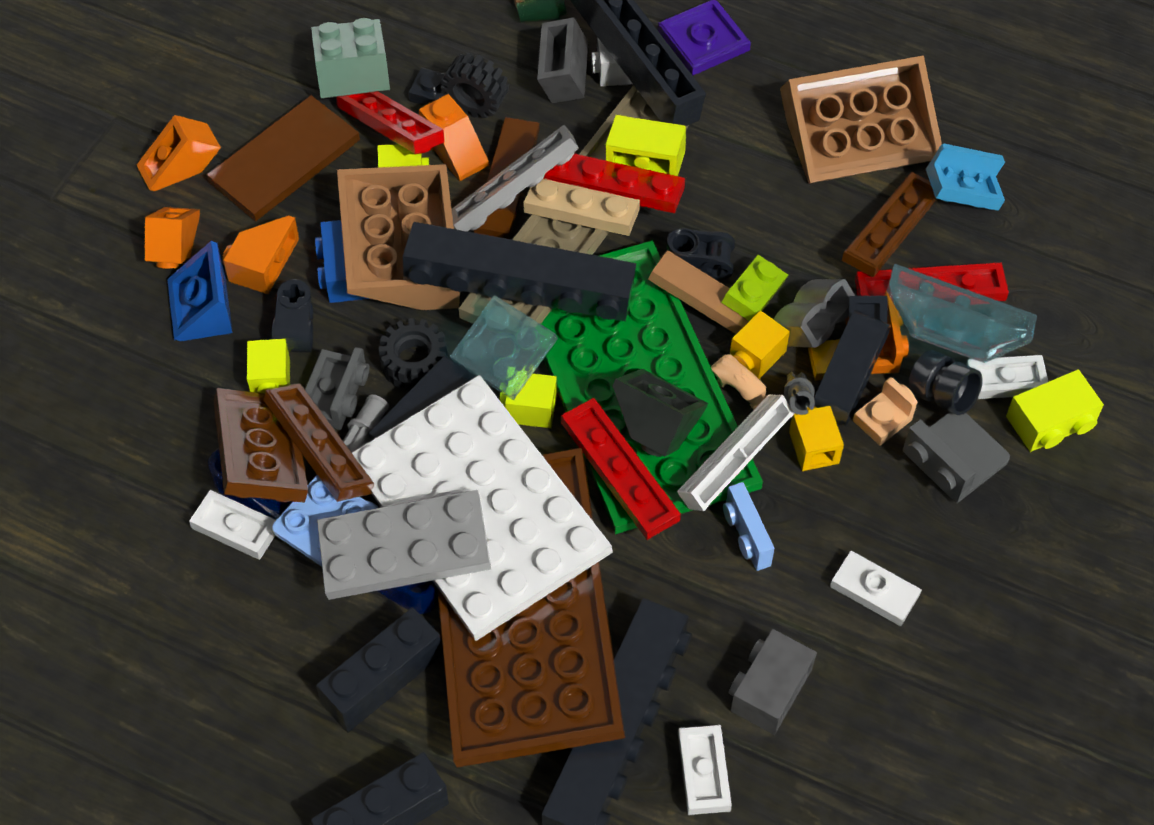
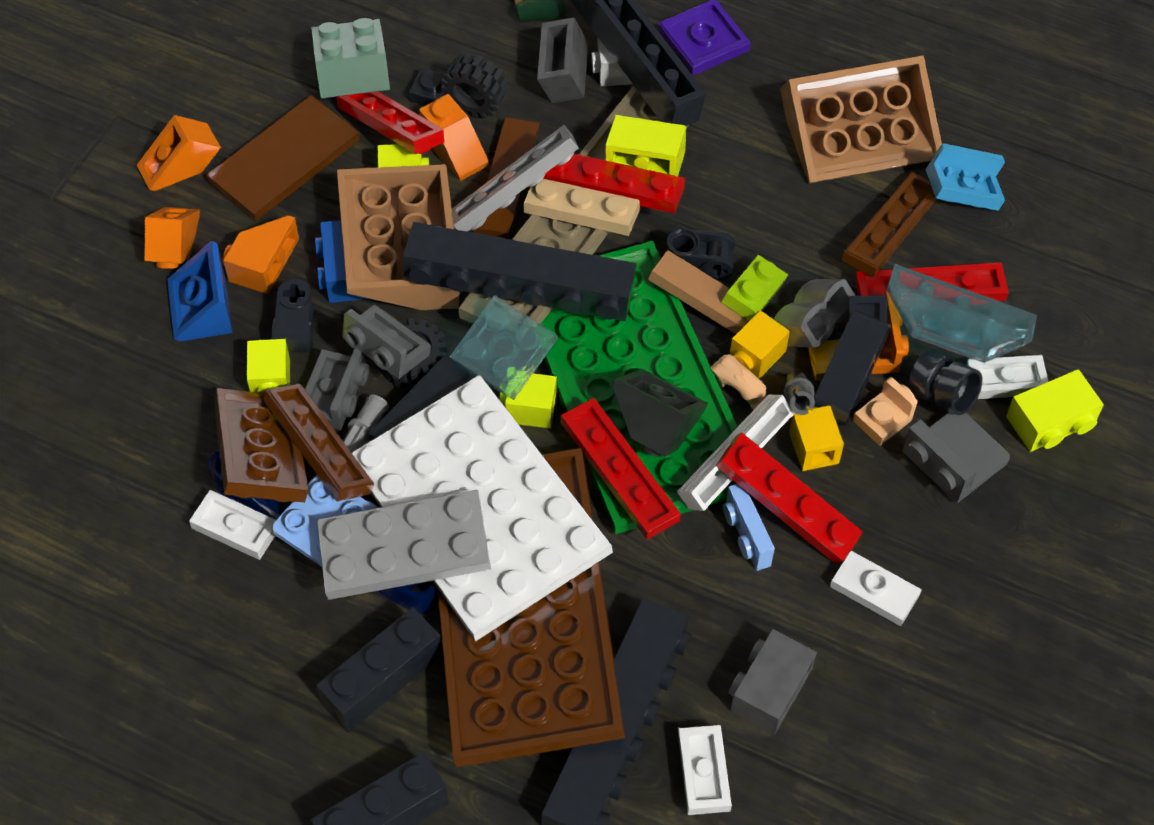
none -> dark grey bracket [343,305,431,379]
none -> red plate [715,432,863,565]

